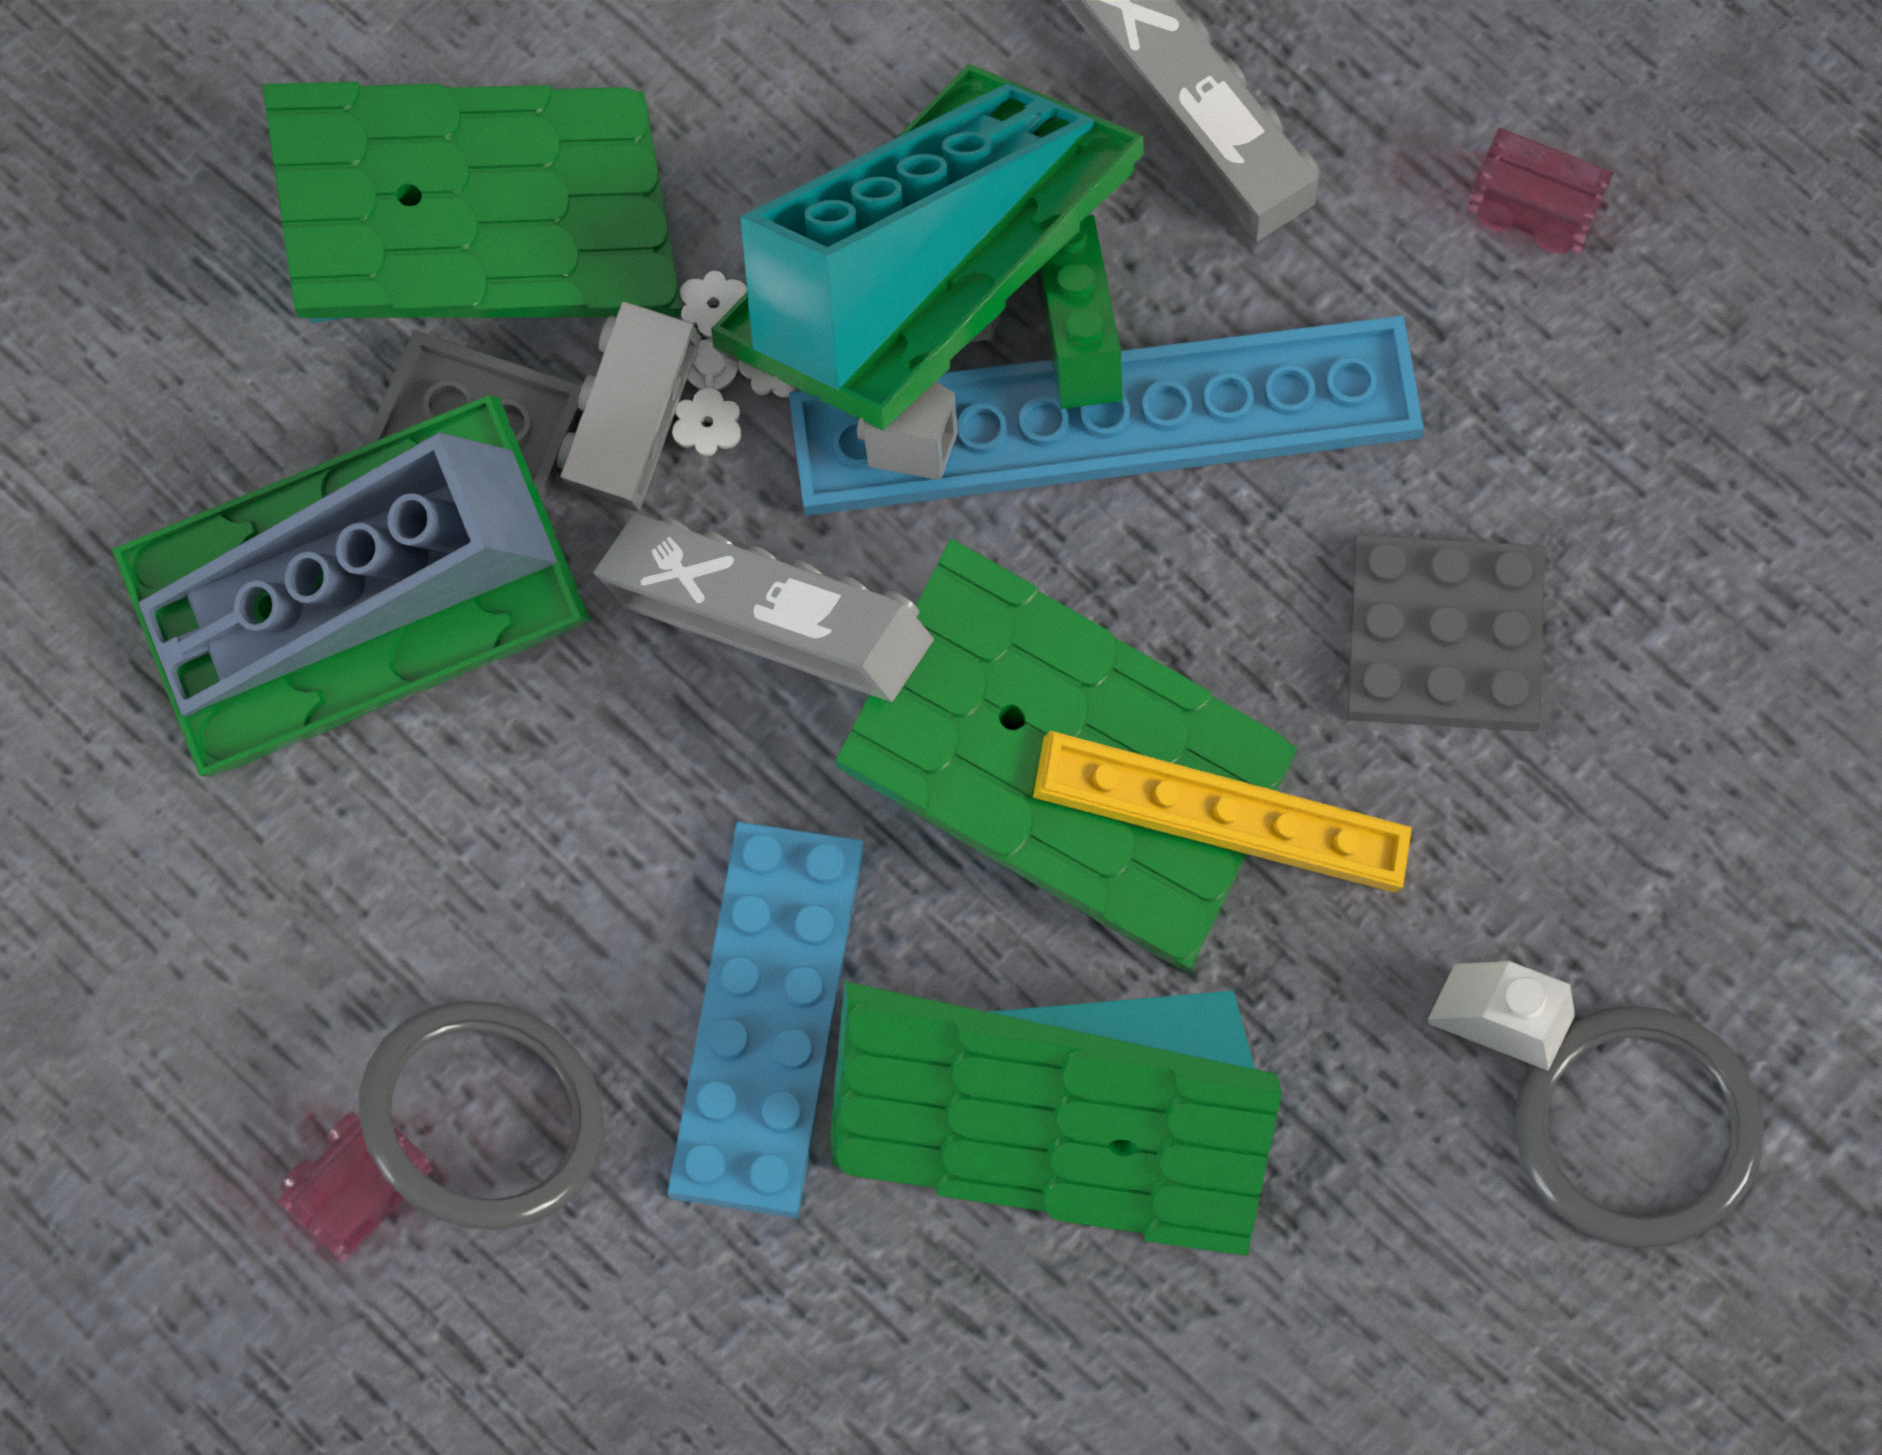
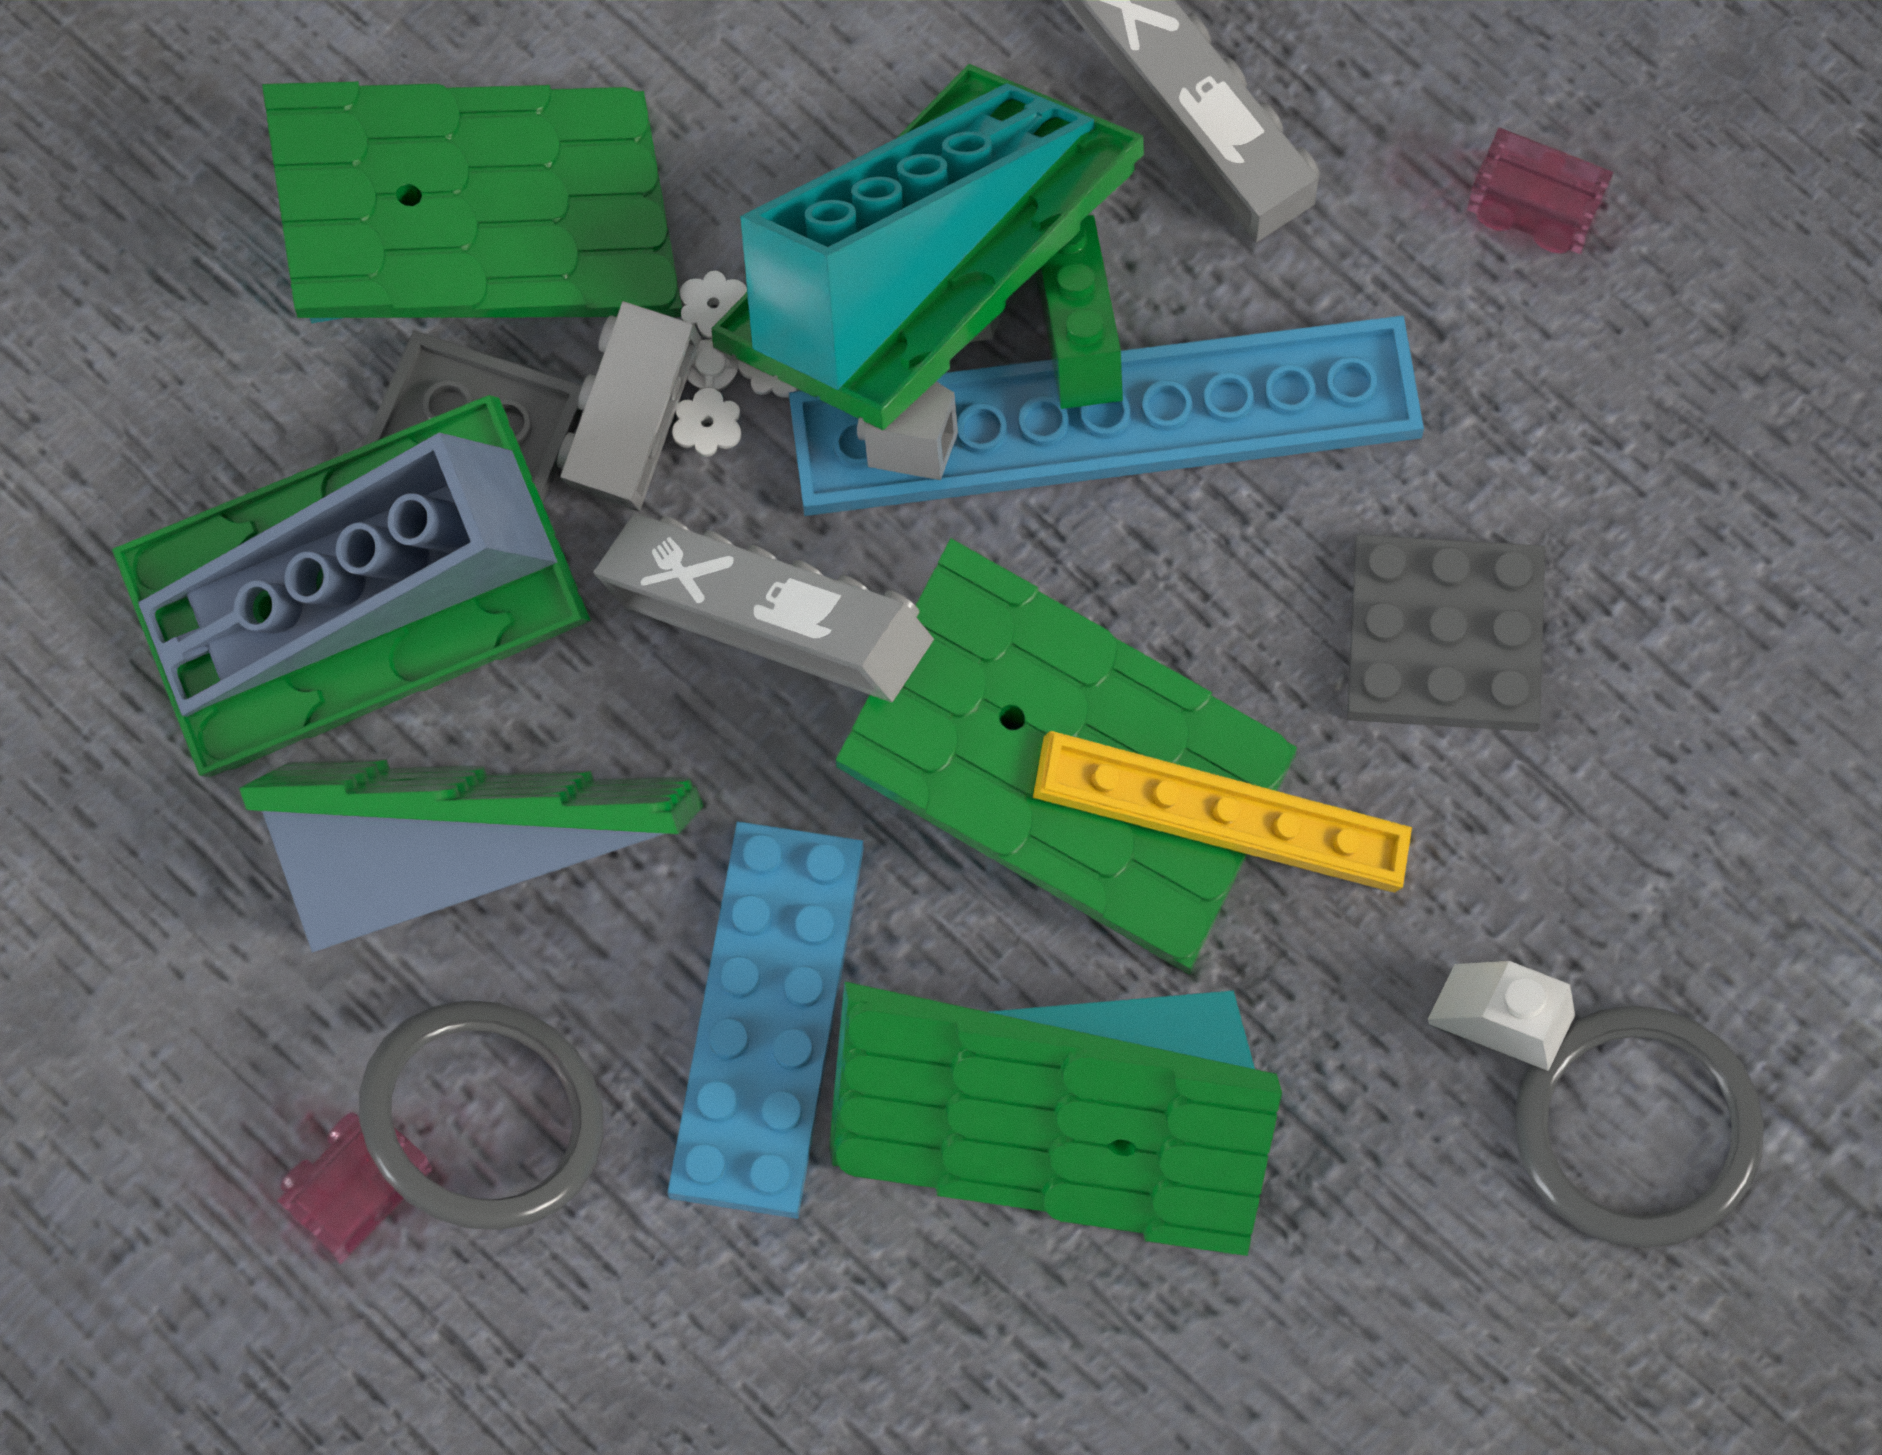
none -> piece [239,759,703,952]

